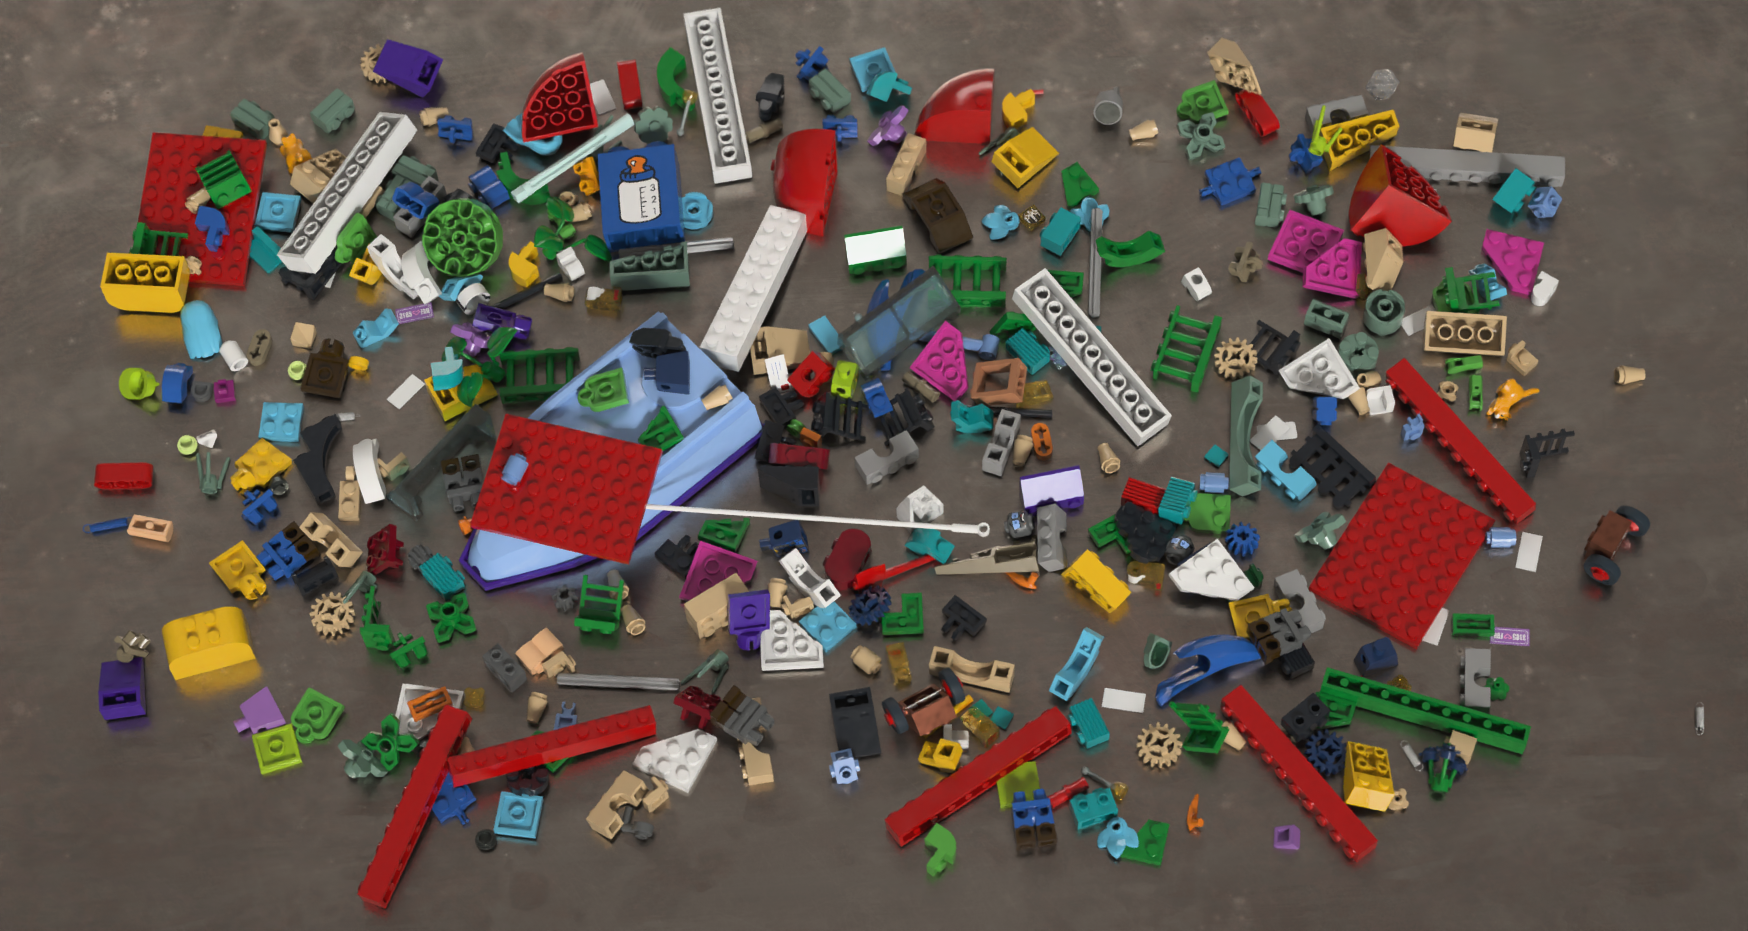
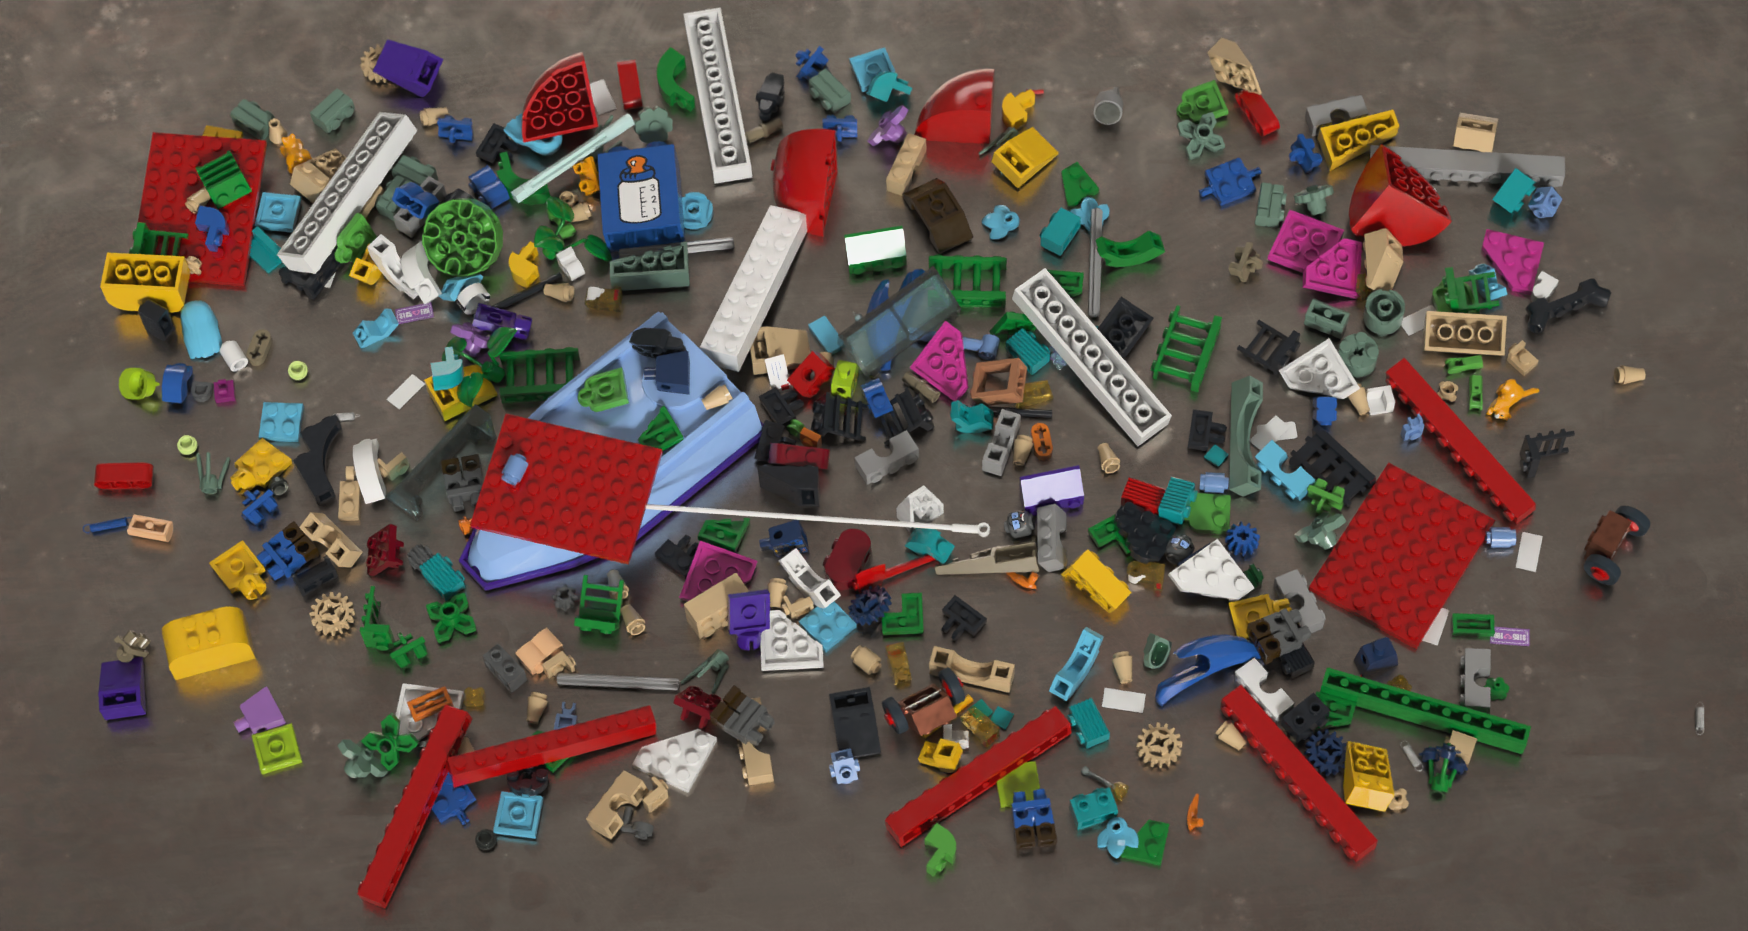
white slope [196,430,217,448] -> none
tan slope [291,322,317,349] -> none
bright green plate [291,687,345,744] -> none
dark brown plate [301,338,349,398] -> none
sand green plant [342,571,377,616] -> none
yellow tile [348,356,369,371] -> none
hinge [677,90,698,136] -> none
clear yellow tile [1018,204,1046,231] -> none
red pin [1047,777,1089,809] -> none
tan cone [1129,119,1158,141] -> none
green plate [1168,701,1230,754] -> none
white leg [1181,267,1212,301] -> none
tan gear [1214,337,1257,380] -> none
medium lavender slope [1274,824,1300,849] -> none
lime plant [1308,105,1342,156] -> none
tan cone [1357,371,1381,389] -> none
clear brick [1365,69,1400,100] -> none
none -> black brick [138,299,175,341]
none -> black slope [1097,297,1154,359]
none -> tan cone [1112,651,1132,683]
none -> black hinge [1188,409,1227,451]
none -> white arch [1234,658,1295,724]
none -> bright green hips [1307,478,1345,514]
none -> black plate [1526,278,1611,333]

